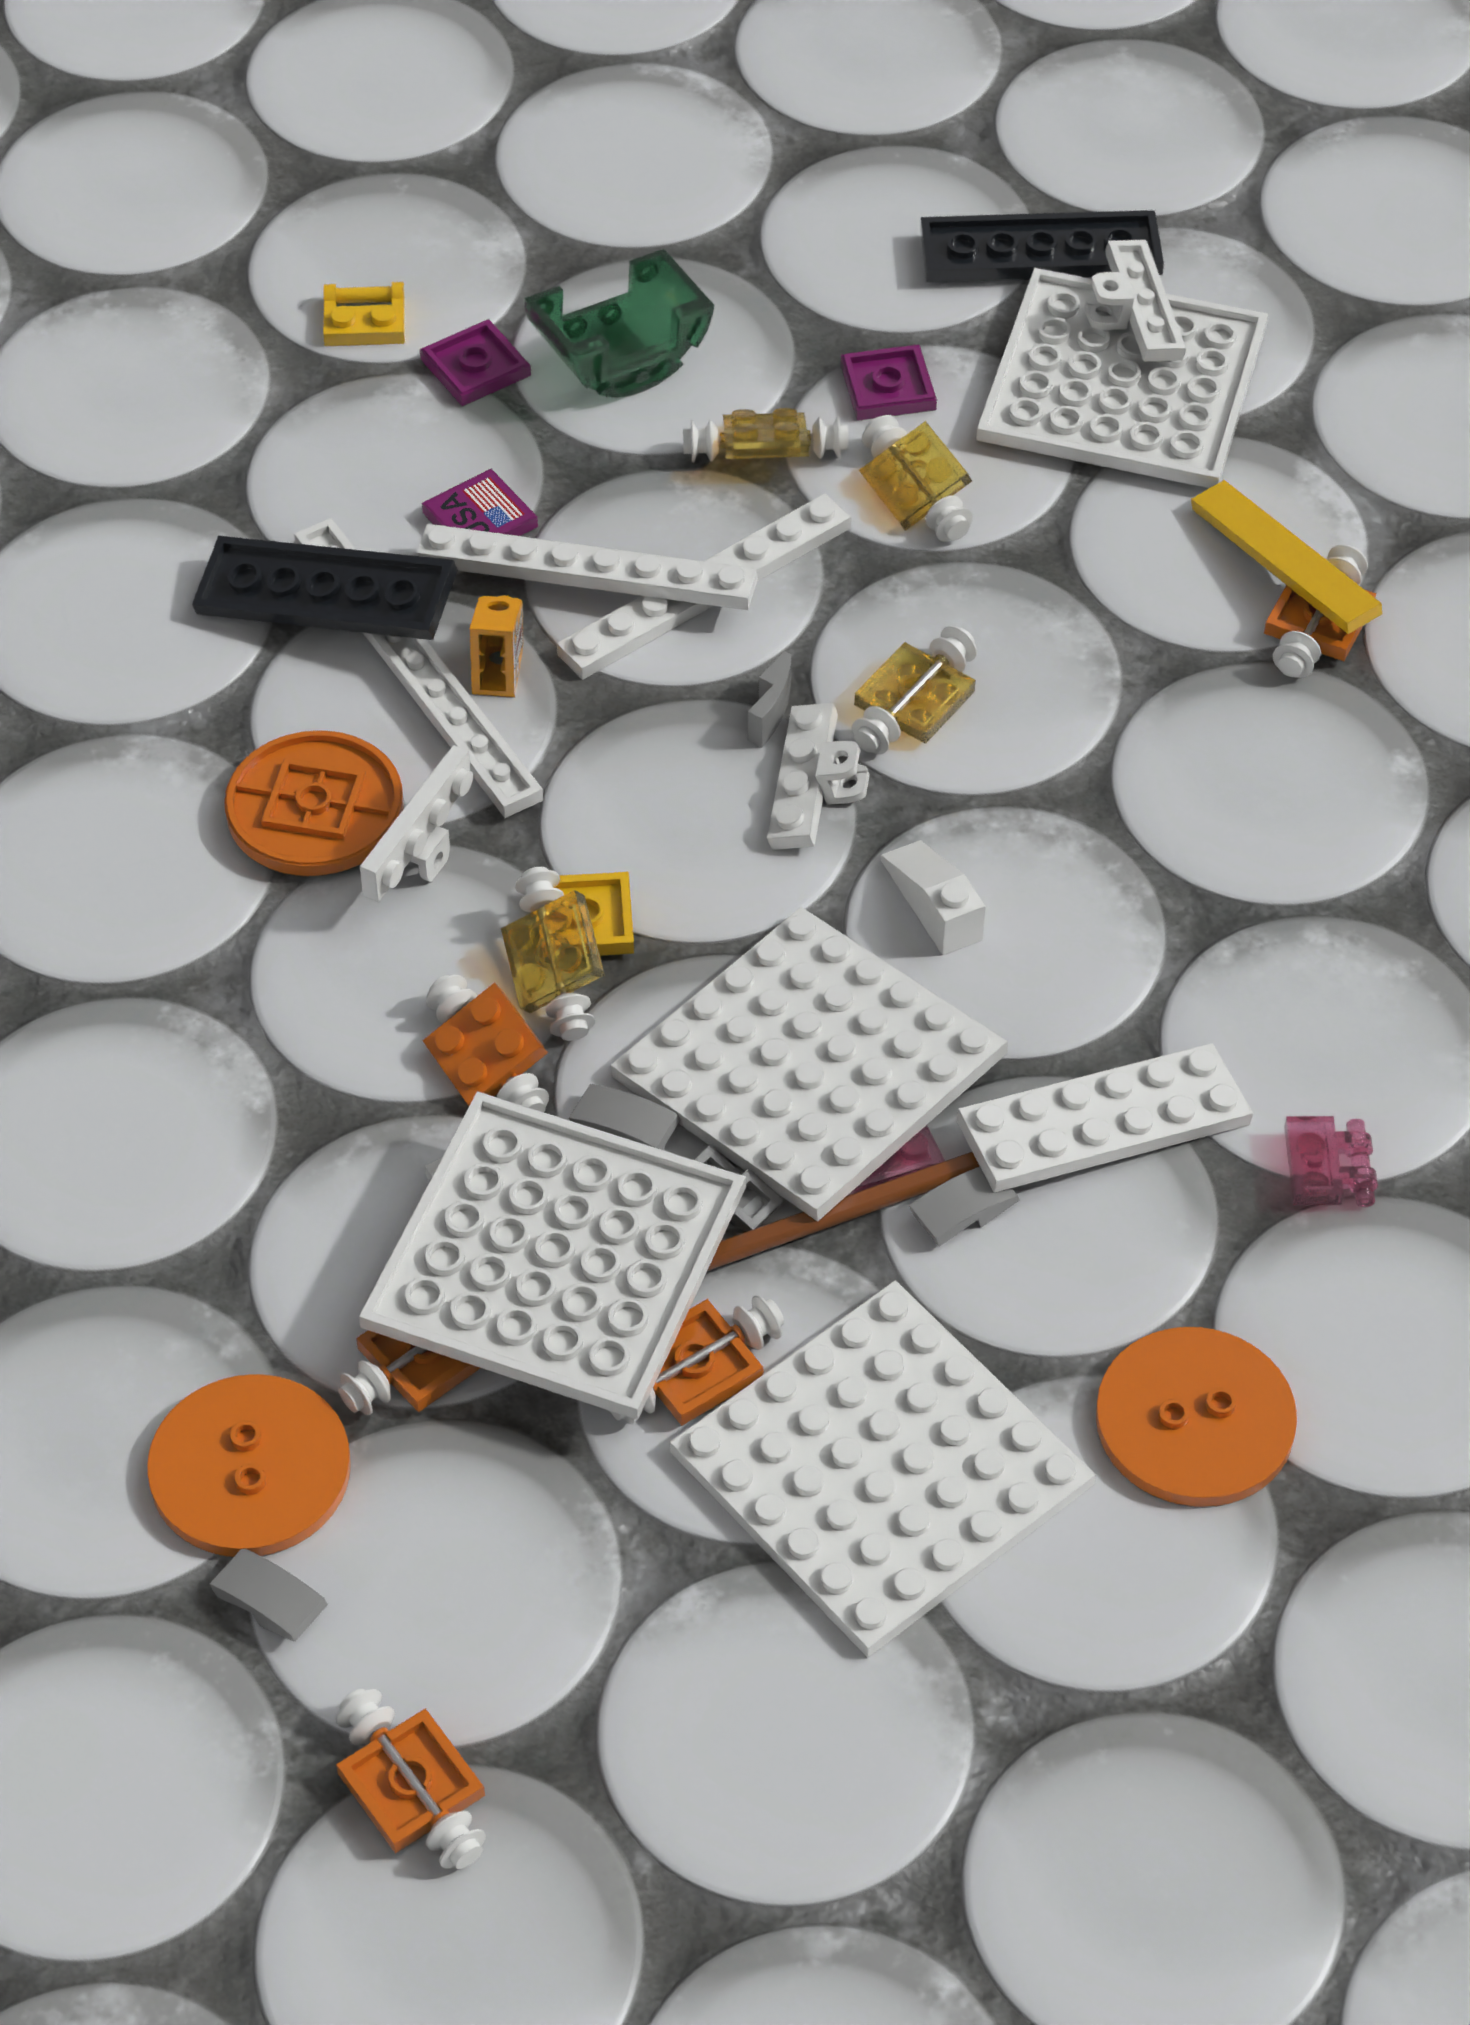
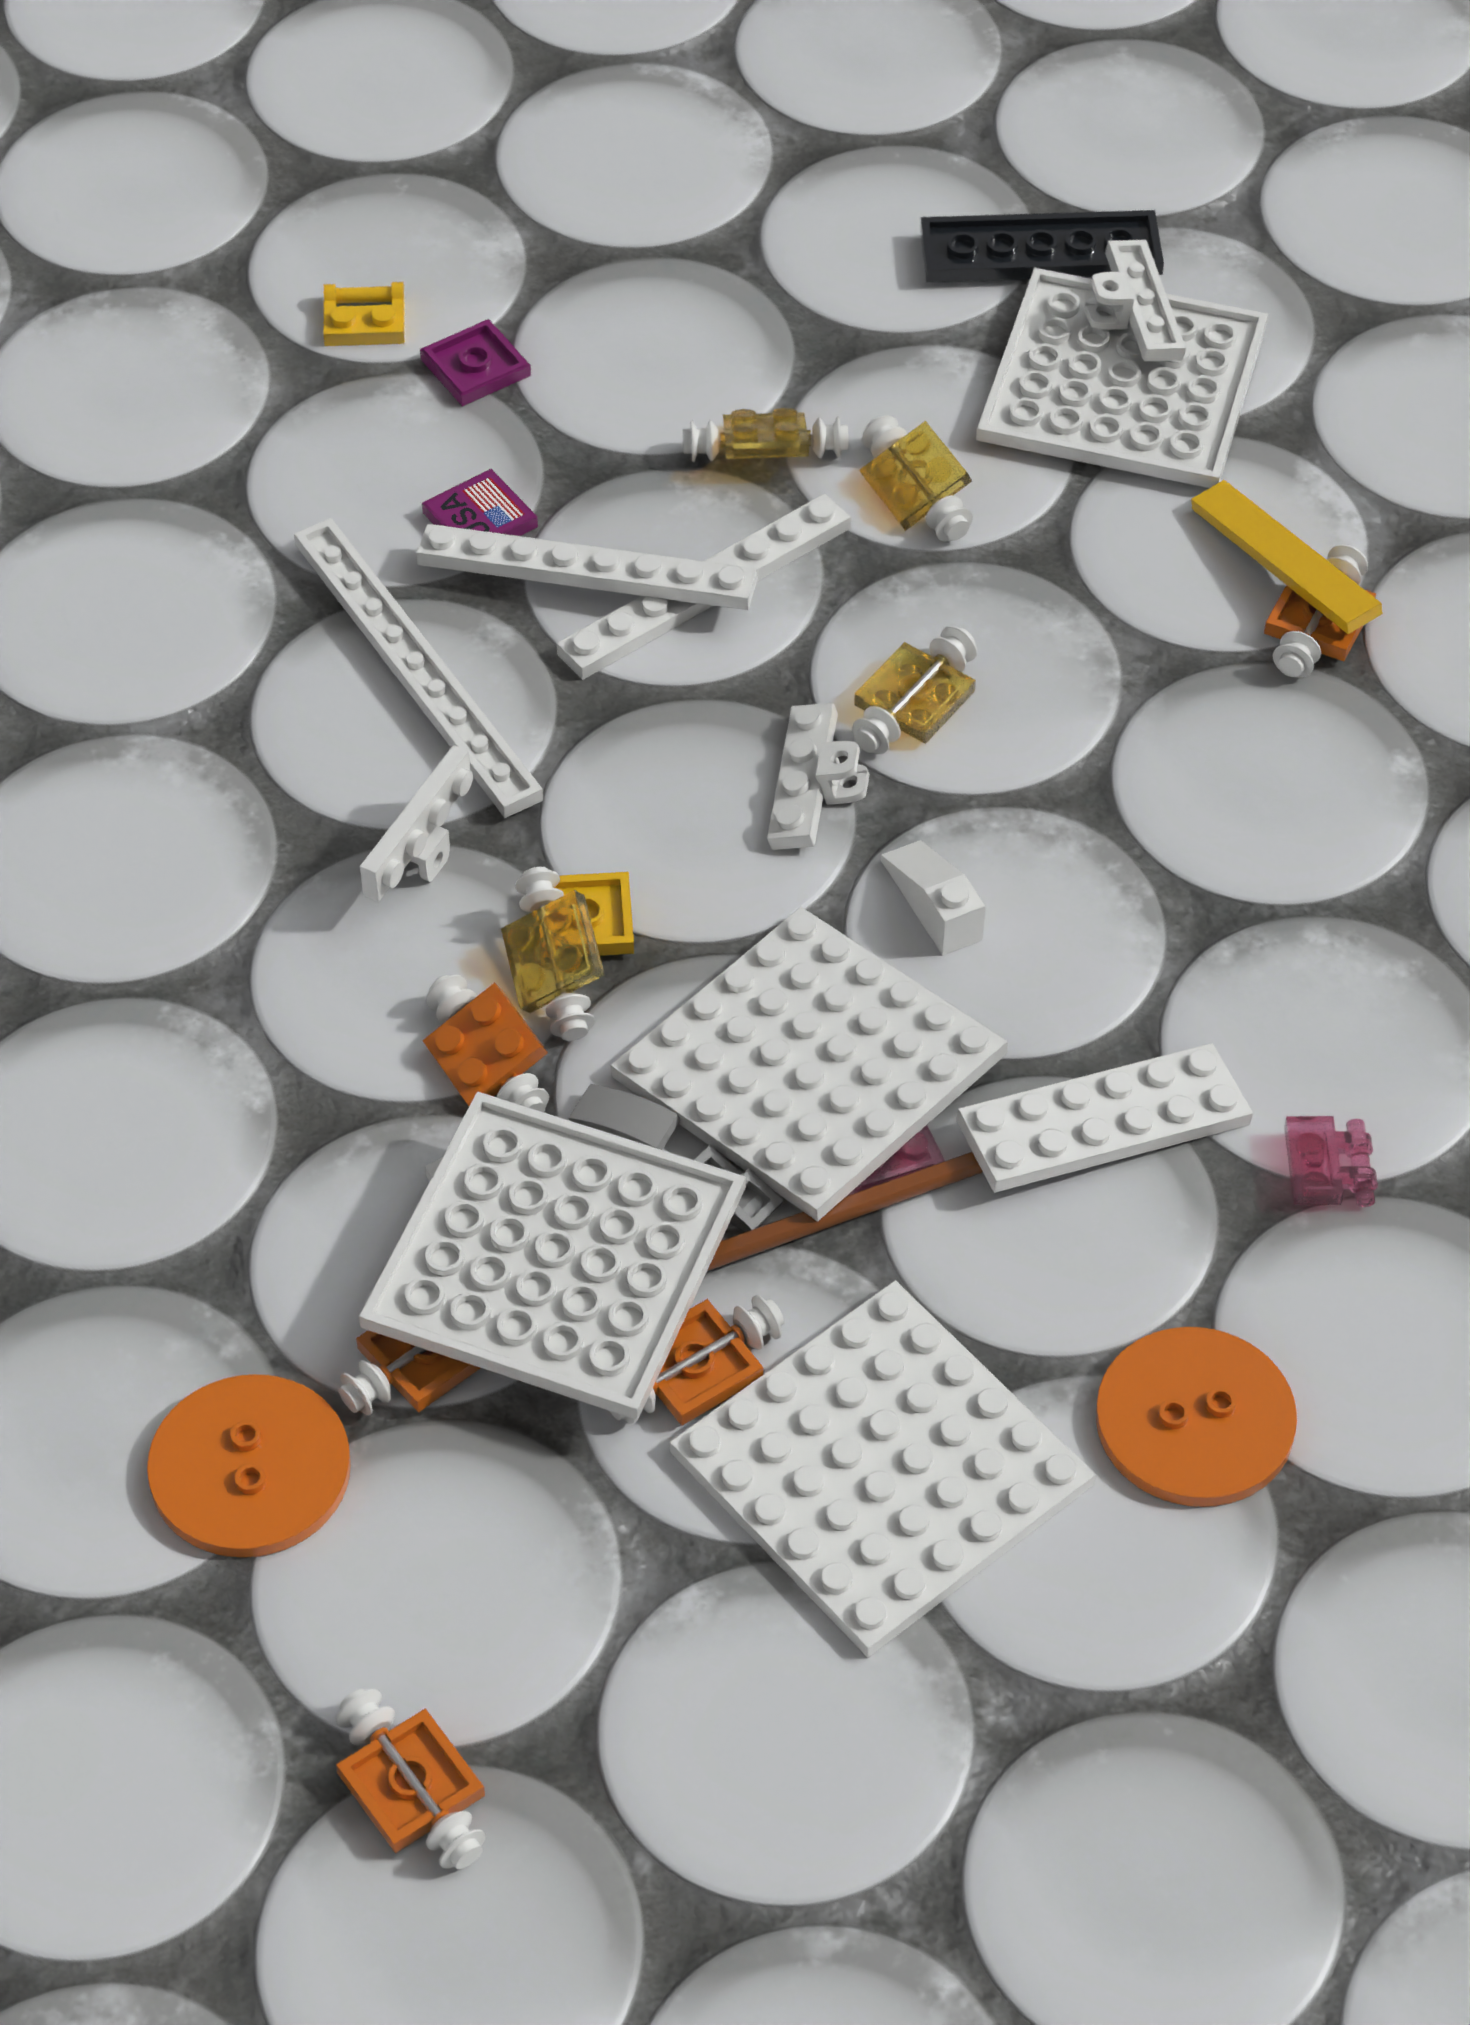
black plate [192,536,458,640] -> none
light grey slope [210,1549,328,1642] -> none
orange plate [224,731,404,876] -> none
light orange torso [470,595,523,697] -> none
clear green cylinder [524,249,715,398] -> none
light grey slope [748,651,791,748] -> none
magenta tile [840,344,937,420] -> none
light grey slope [909,1167,1019,1247] -> none

